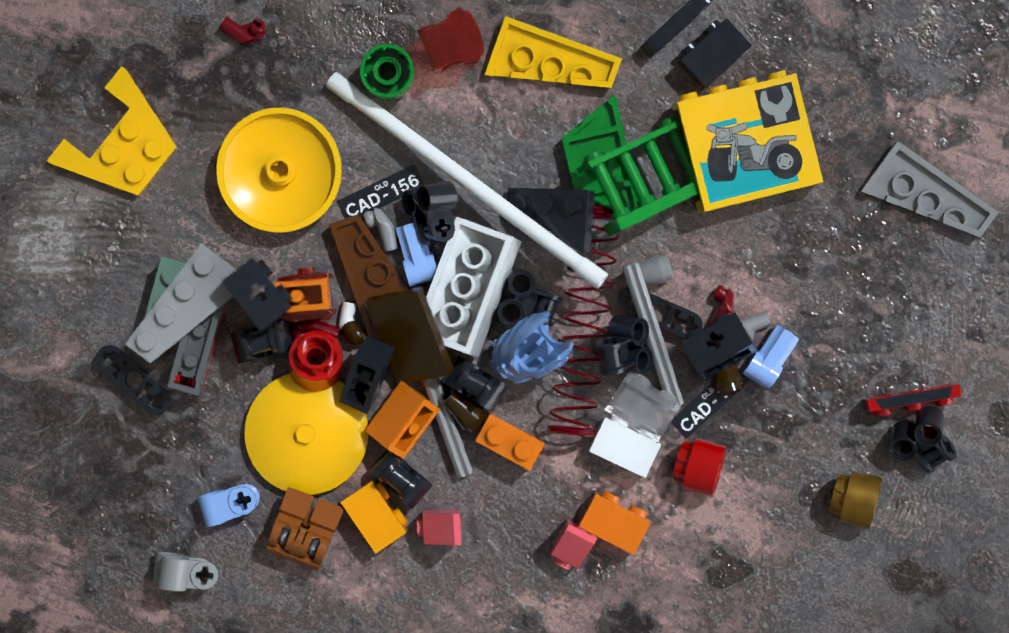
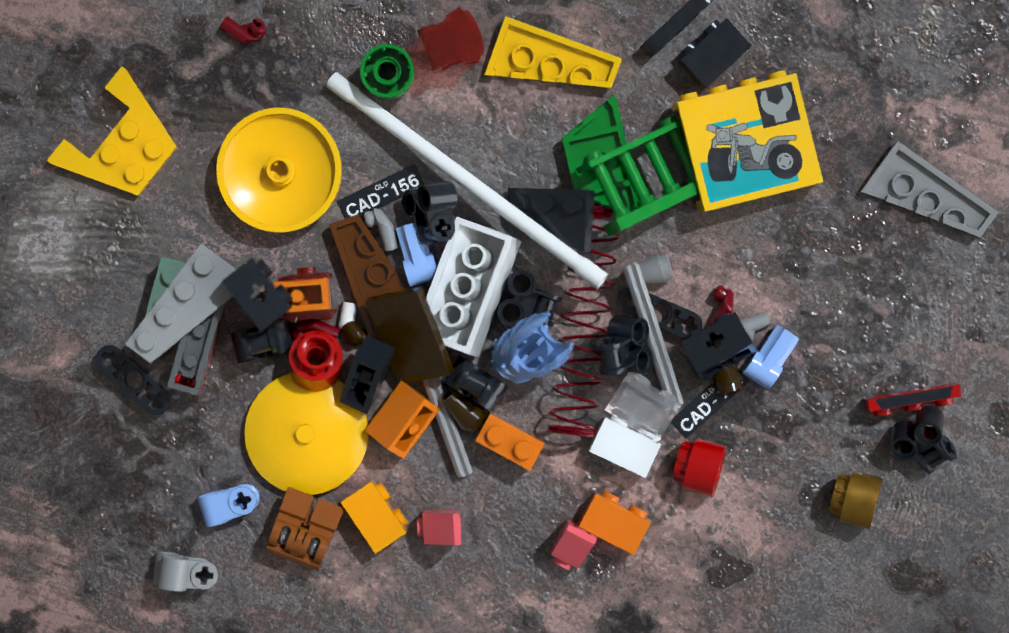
black piece [368,449,433,509] -> none

